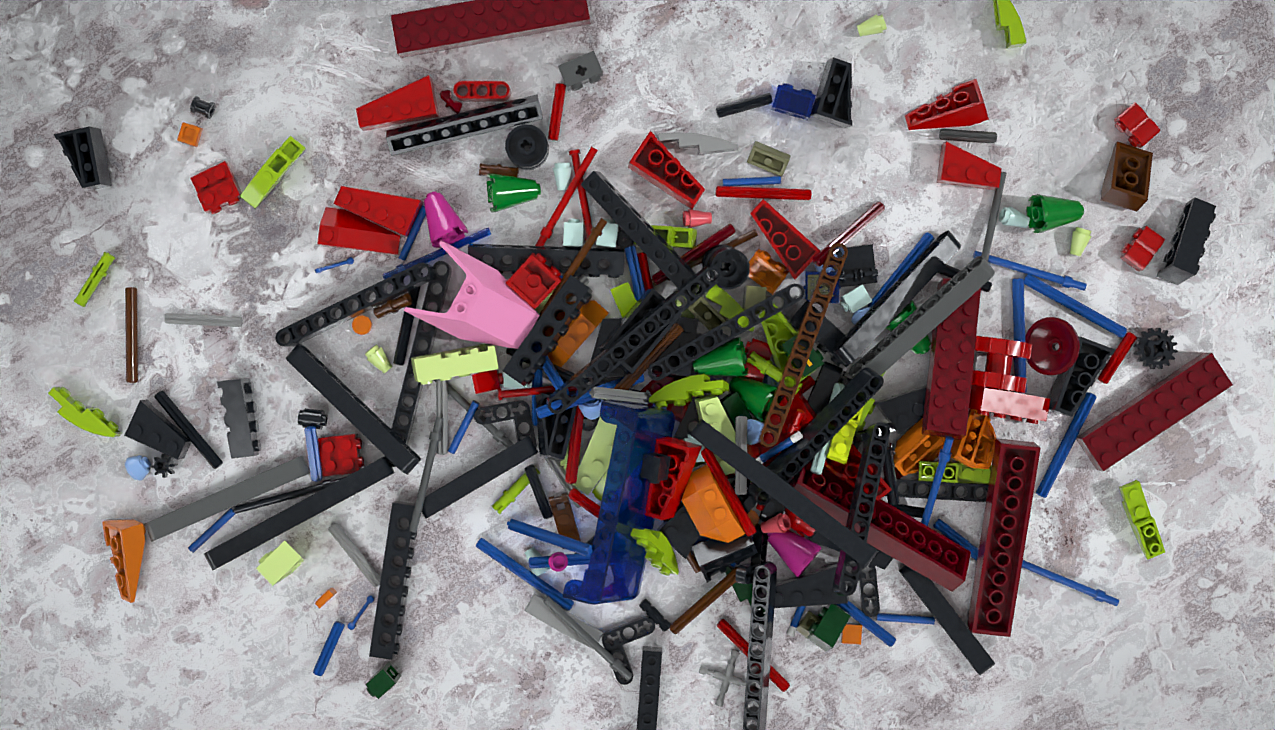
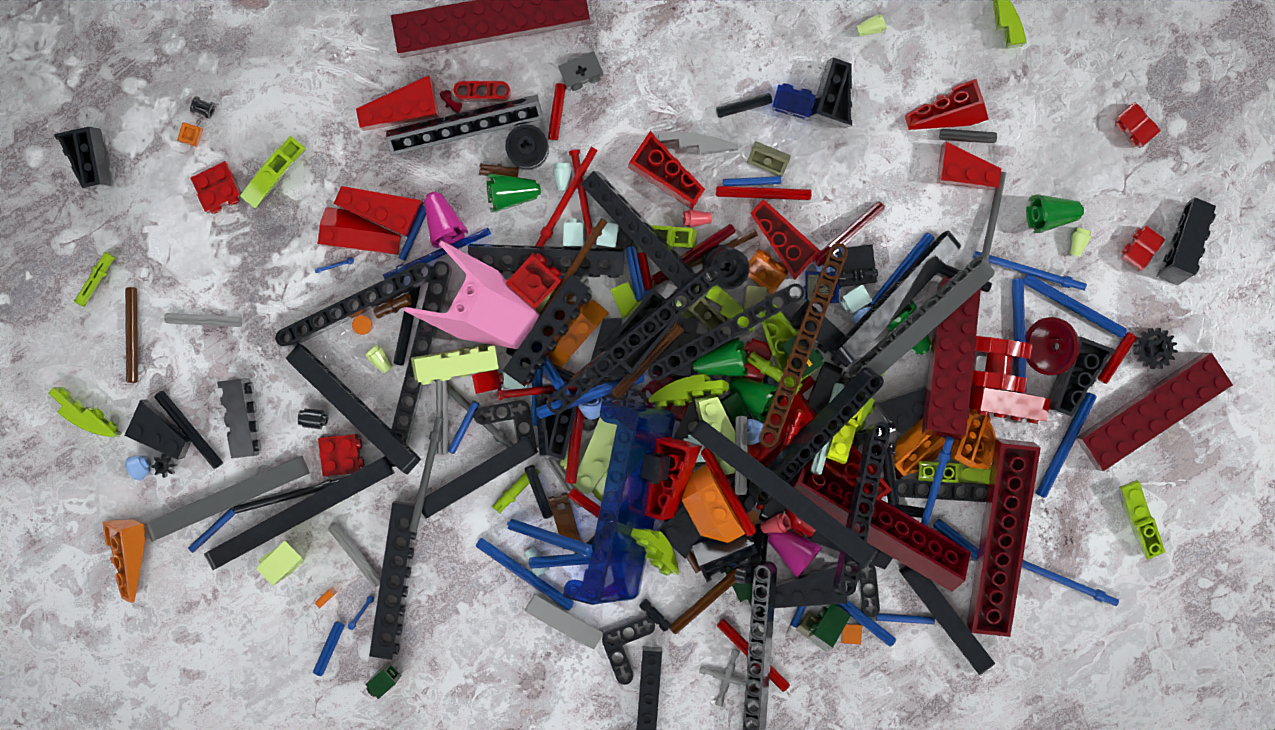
axle [304,426,323,482] -> none
dark grey bar [543,596,633,681] -> none
dark pink plate [548,552,568,572] -> none
light grey axle [589,386,651,404] -> none
blue bar [756,431,803,464] -> none
light aqua cone [999,207,1030,228] -> none
reddish brown slope [1101,142,1153,212] -> none

